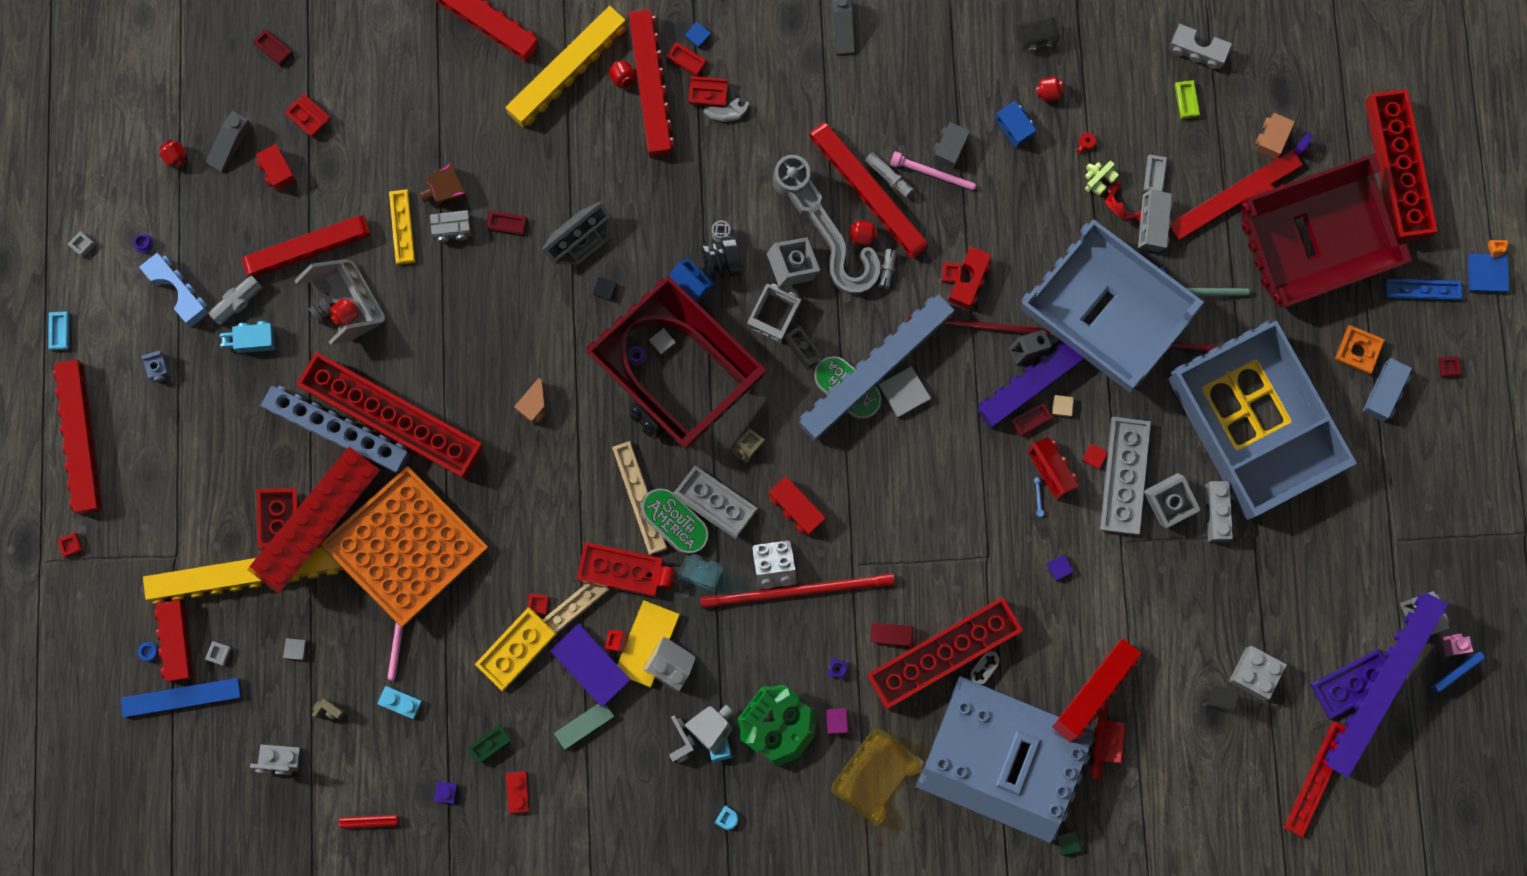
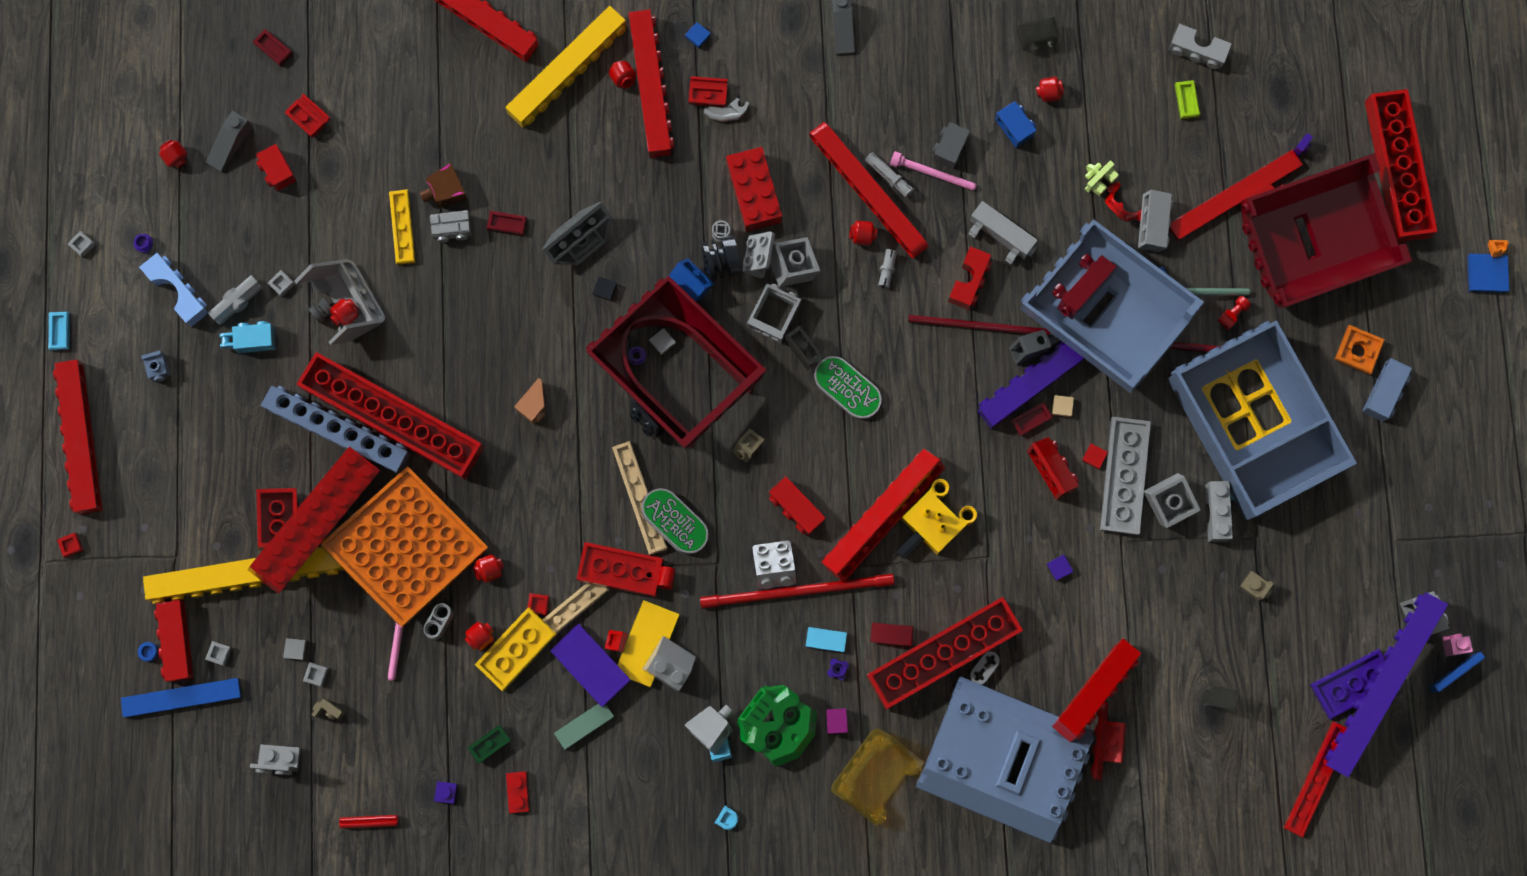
red beam [241,216,371,278] -> none
medium azure plate [377,686,422,719] -> none
red tile [666,42,707,77] -> none
light grey bracket [669,715,695,763] -> none
light grey tile [673,465,758,539] -> none
clear light blue slope [678,554,724,592] -> none
light grey piece [773,155,880,294] -> none
sand blue brick [799,294,954,441] -> none
light grey tile [878,366,931,418] -> none
red tile [941,262,962,283] -> none
medium blue hinge [1034,477,1044,517] -> none
dark green tile [1056,831,1081,855] -> none
red piece [1076,132,1096,154] -> none
light grey tile [1143,155,1167,192] -> none
light grey brick [1229,646,1287,701] -> none
nougat brick [1255,113,1294,160] -> none
blue tile [1384,279,1462,301] -> none
dark red tile [1438,356,1461,377] -> none
none -> light grey tile [268,270,295,297]
none -> light grey tile [303,662,329,687]
none -> light grey beam [423,603,454,640]
none -> red head [465,622,494,651]
none -> red head [473,554,504,583]
none -> red brick [726,147,782,232]
none -> light grey bracket [743,232,775,278]
none -> medium azure tile [805,627,847,653]
none -> red brick [822,449,946,583]
none -> yellow piece [897,479,977,559]
none -> light grey brick [968,201,1037,264]
none -> dark red brick [1052,254,1117,320]
none -> red leg [1217,296,1251,331]
none -> dark tan bracket [1240,571,1274,601]

